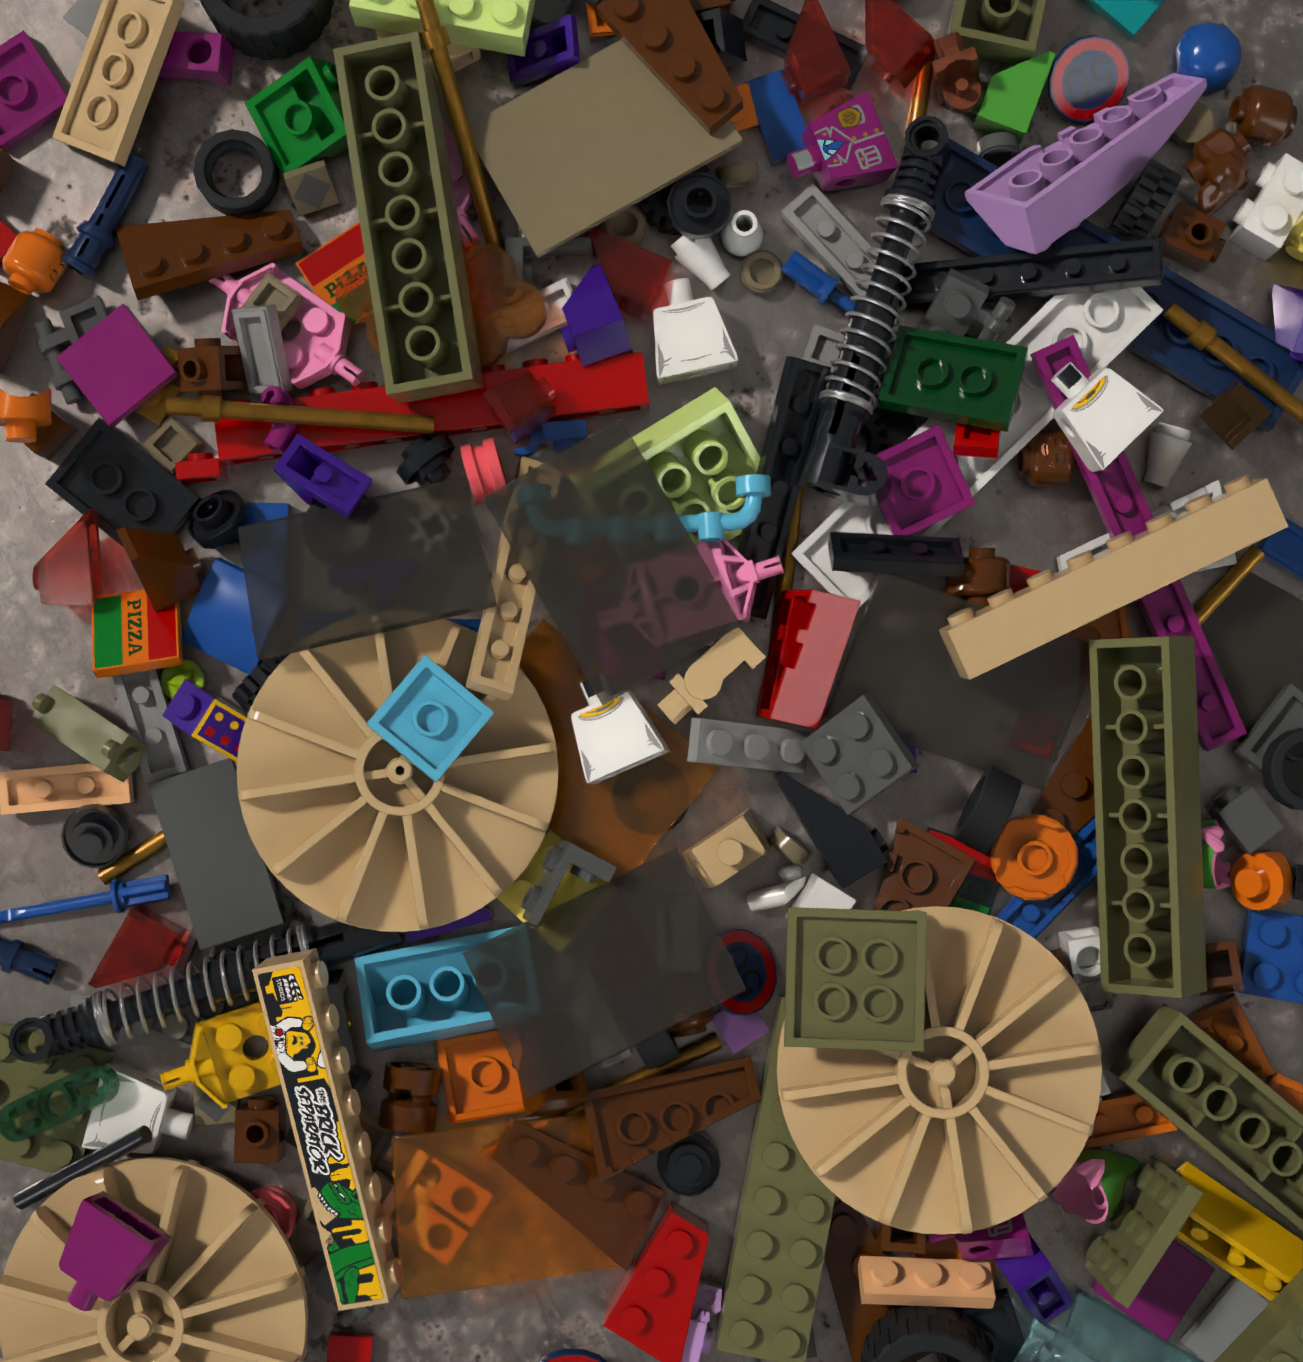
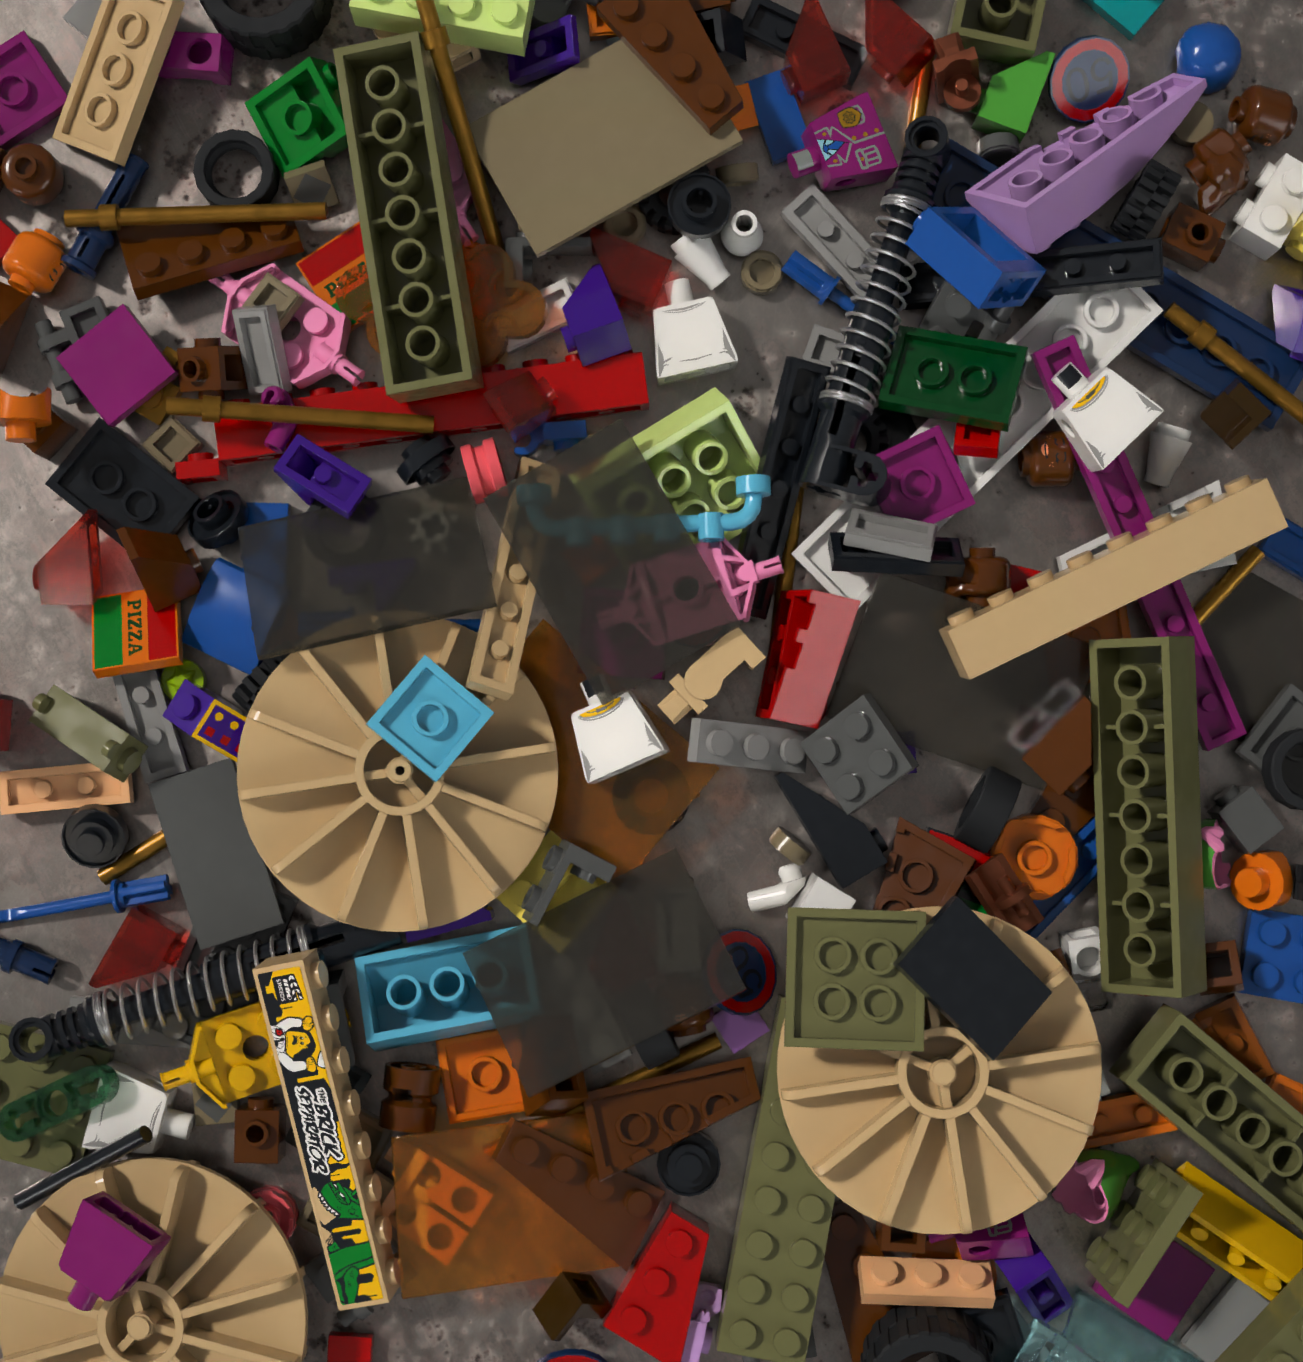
tan torso [681,808,772,889] -> none
none -> reddish brown head [1,143,64,206]
none -> pearl gold bar [64,202,328,231]
none -> dark brown panel [532,1271,612,1341]
none -> light grey tile [843,508,938,562]
none -> black tile [893,896,1052,1061]
none -> blue window [905,207,1047,309]
none -> copper hips [964,853,1044,932]
none -> reddish brown slope [1022,694,1092,796]

